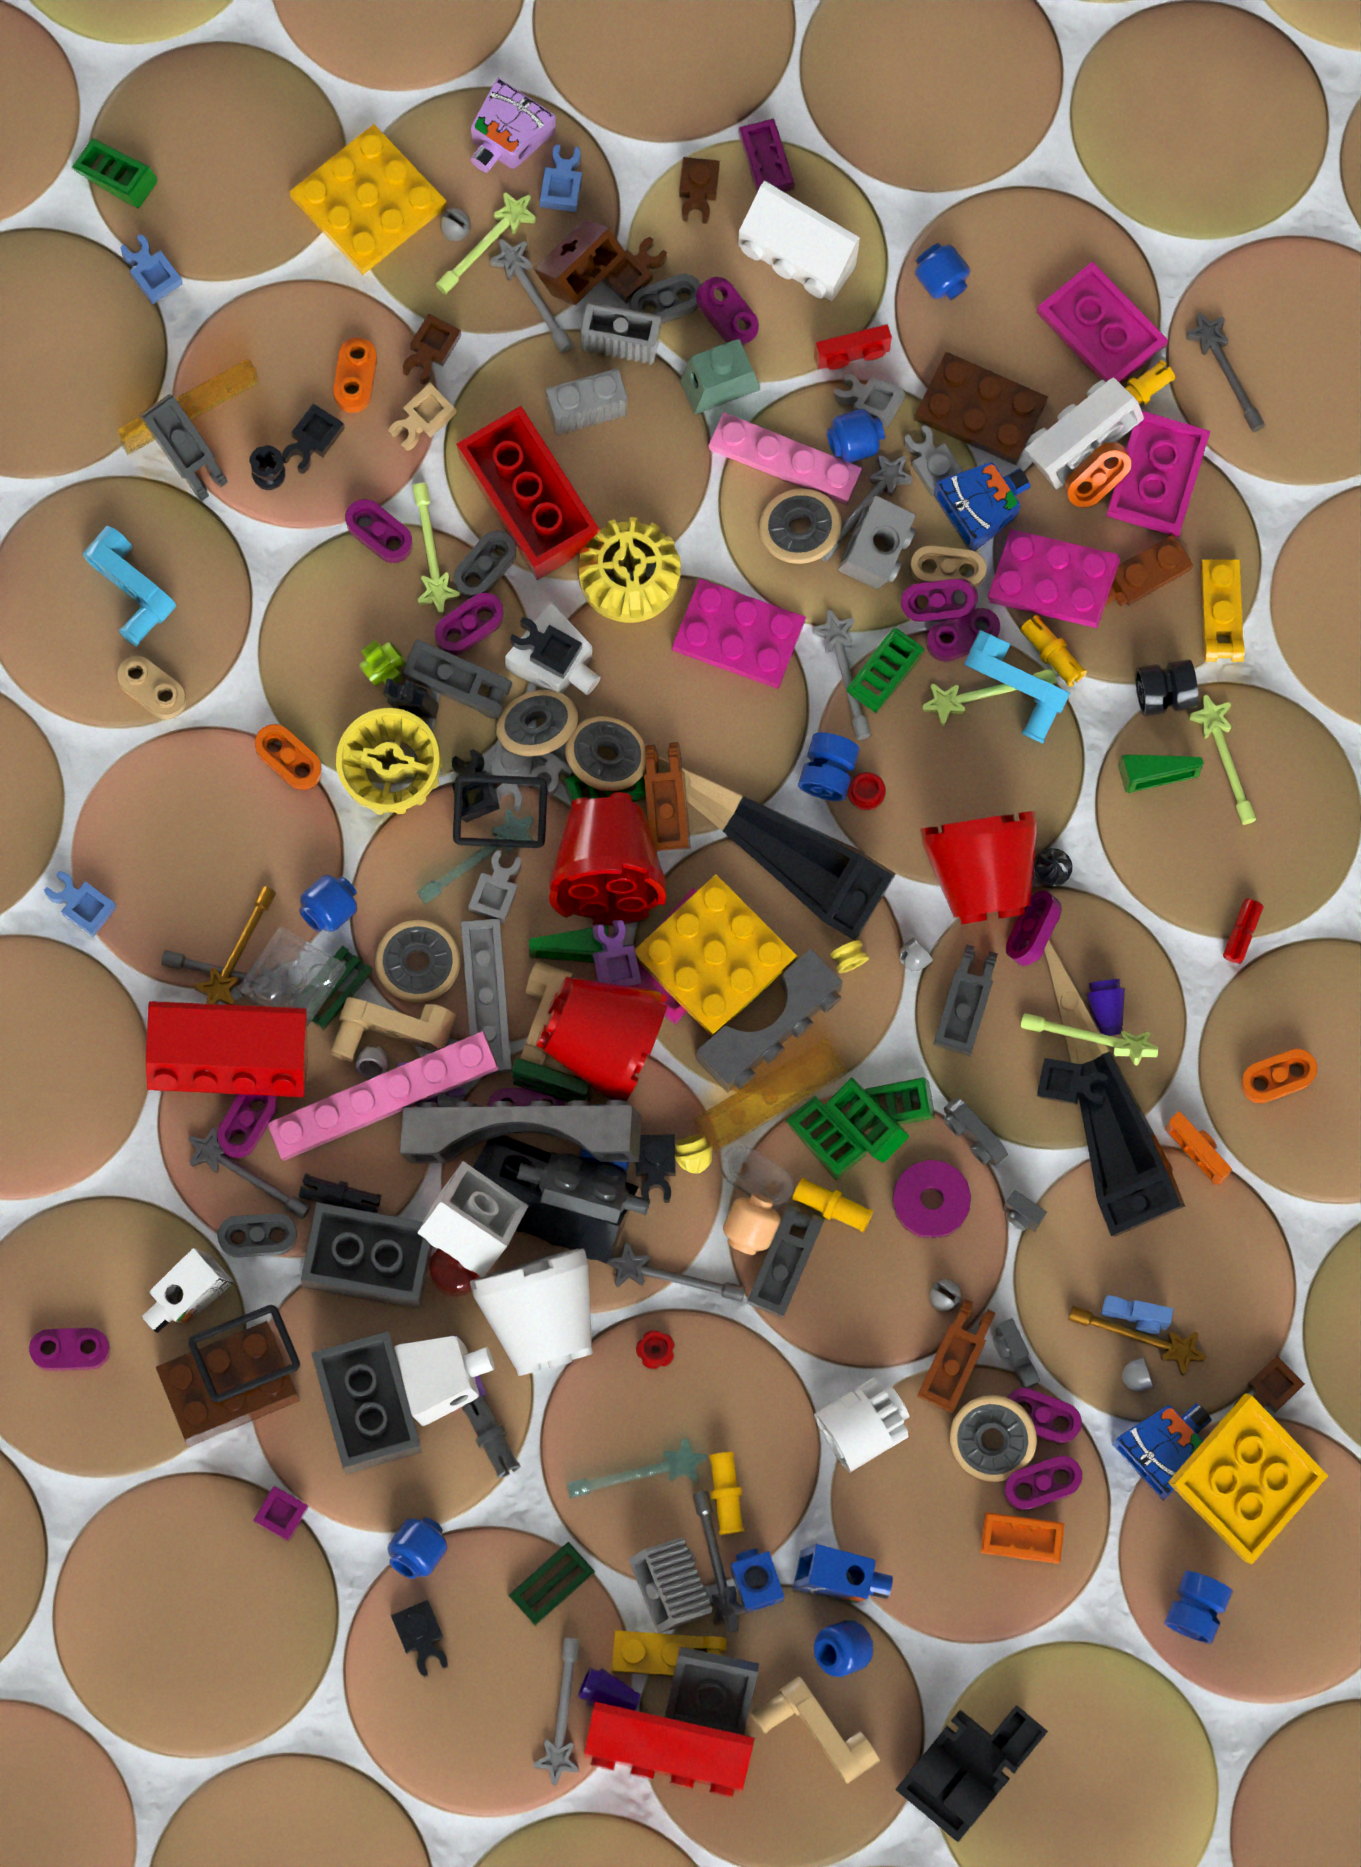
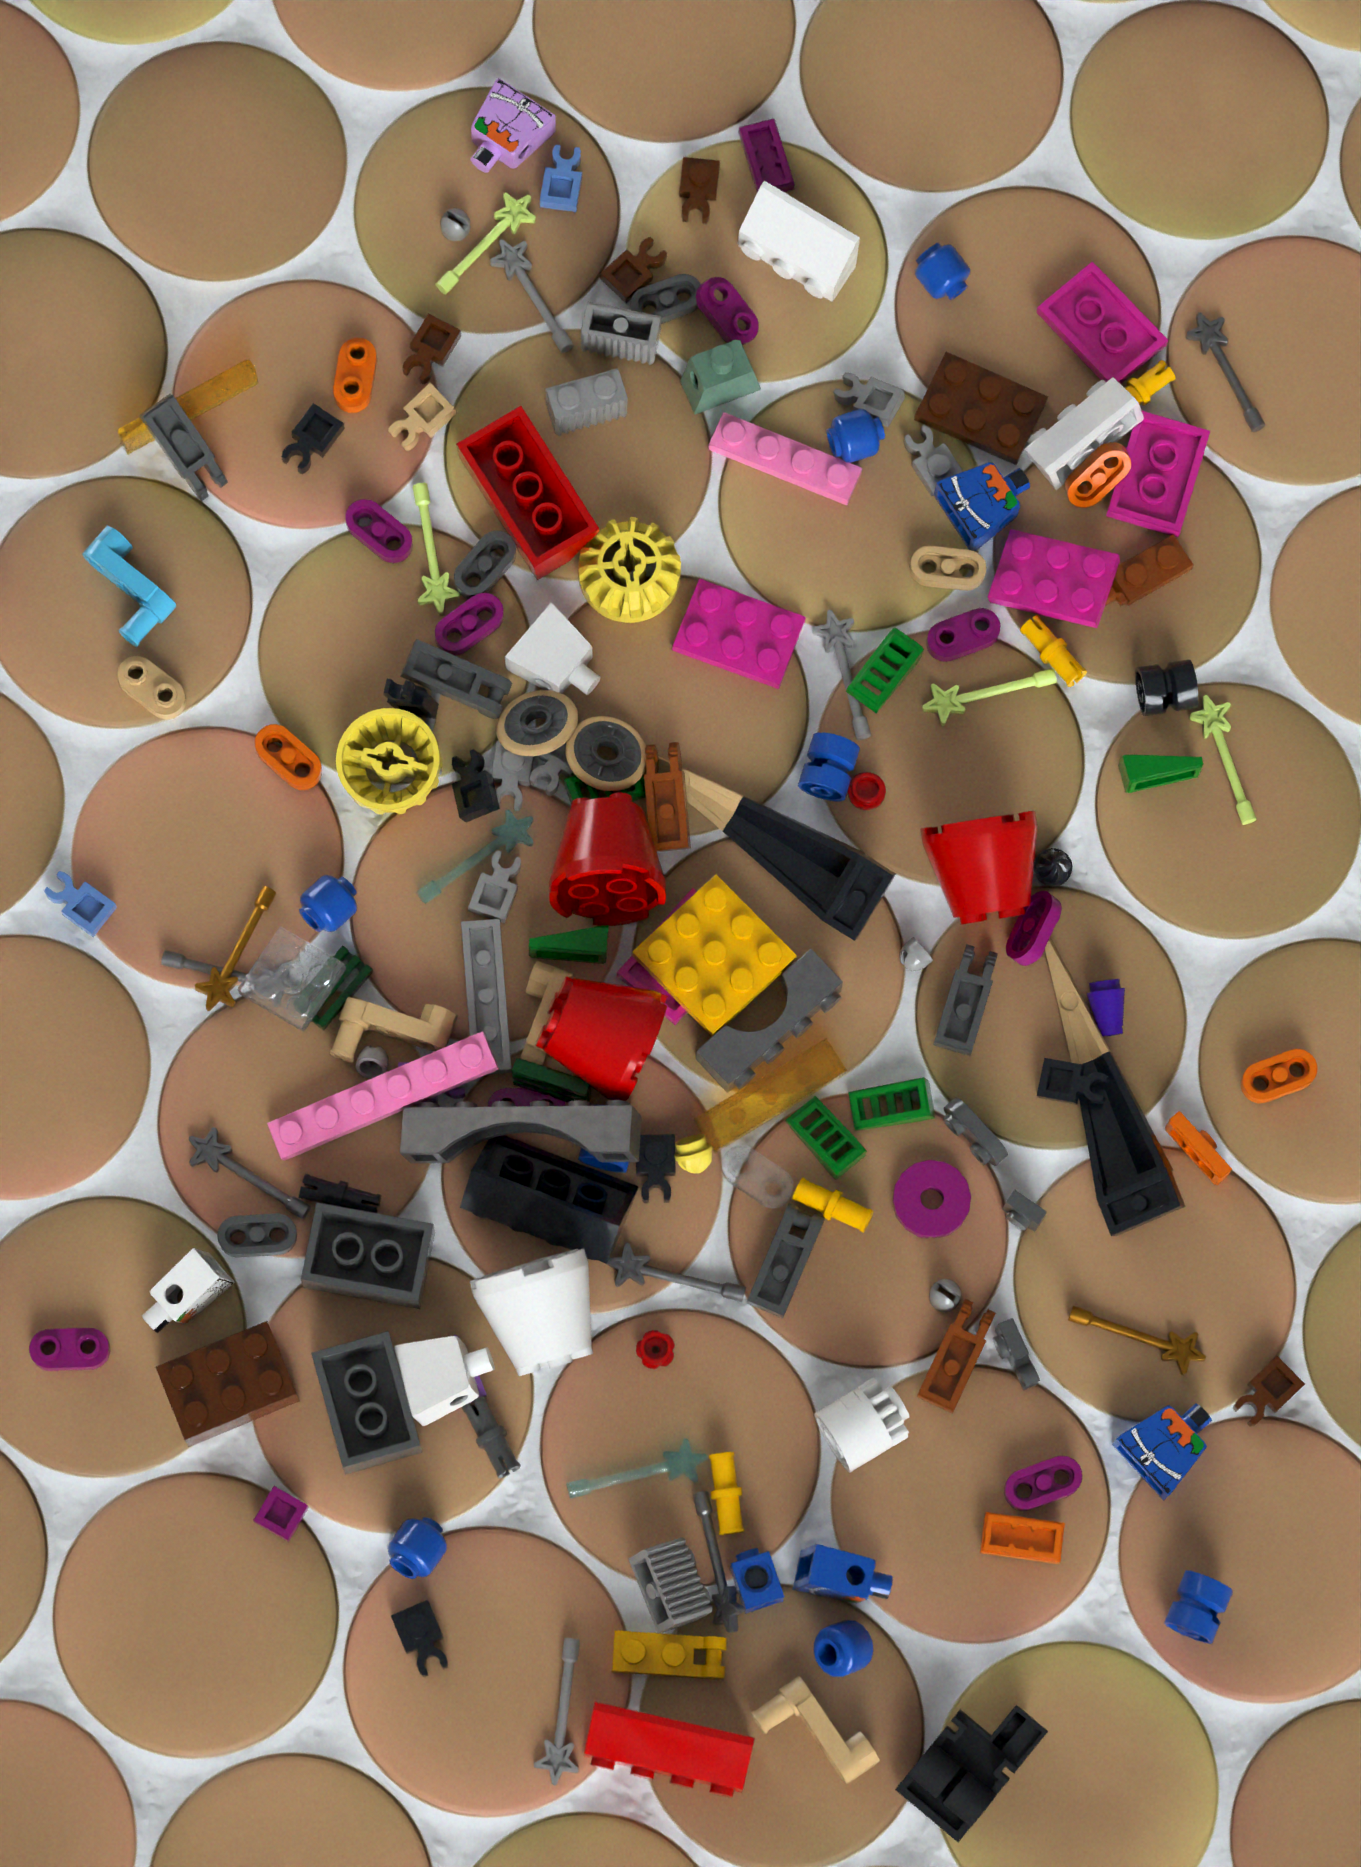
green slope [72,138,158,208] -> none
medium blue plate [121,234,183,304] -> none
red slope [146,1001,308,1097] -> none
black piece [188,1305,300,1402] -> none
magenta plate [217,1094,277,1158] -> none
black bush [249,445,286,490] -> none
yellow plate [289,124,447,275] -> none
lime gear [359,640,406,687] -> none
dark grey wheel [375,920,461,1003] -> none
white brick [417,1161,528,1278] -> none
clear red head [429,1248,480,1297] -> none
black piece [453,774,548,848] -> none
dark green tile [508,1541,595,1626] -> none
black plate [510,618,582,679] -> none
dark grey plate [517,1152,651,1224] -> none
reddish brown brick [534,219,627,305] -> none
dark purple cone [578,1668,641,1711] -> none
medium lavender plate [593,919,641,986] -> none
dark grey plate [665,1647,759,1735] -> none
light nougat head [723,1193,781,1255] -> none
wheel [759,488,842,564] -> none
red plate [814,324,892,370] -> none
light grey piece [820,455,912,562] -> none
green slope [825,1077,909,1163] -> none
light yellow bush [830,940,869,973] -> none
light grey brick [837,495,916,590] -> none
magenta plate [901,578,978,622] -> none
dark grey wheel [950,1395,1037,1482] -> none
medium azure beam [964,630,1070,743] -> none
magenta plate [1007,1388,1082,1444] -> none
yellowish green piece [1021,1013,1158,1066] -> none
medium blue plate [1101,1295,1174,1334] -> none
light grey hinge [1122,1357,1153,1391] -> none
yellow plate [1168,1394,1328,1565] -> none
yellow plate [1200,559,1245,662] -> none
red piece [1223,898,1264,964] -> none

